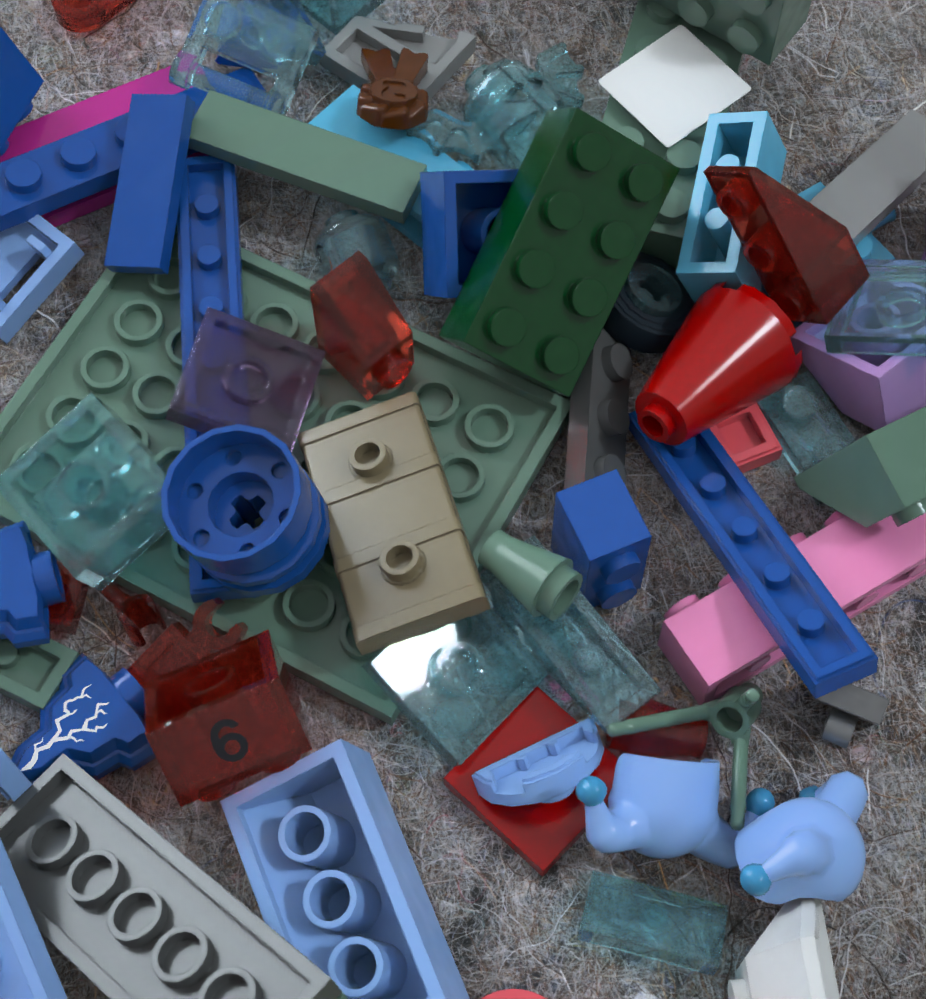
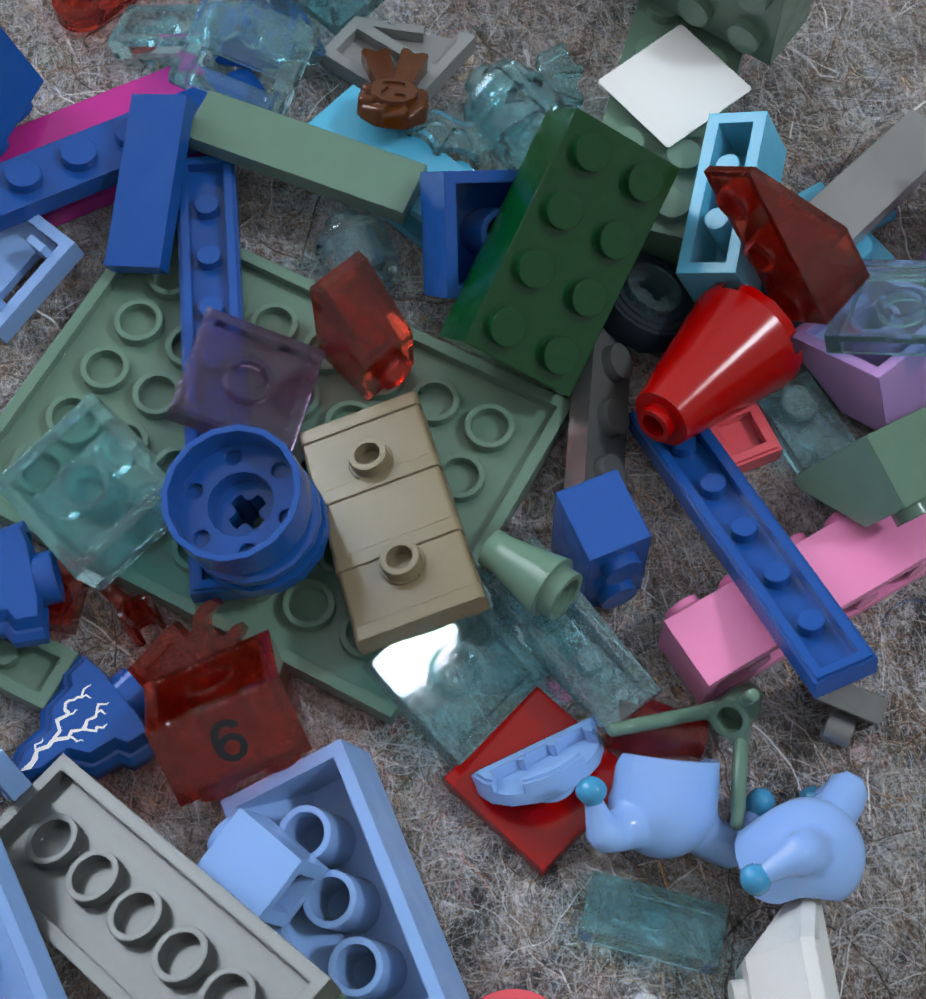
none -> clear light blue plate [107,4,234,61]
none -> light blue brick [197,808,329,928]

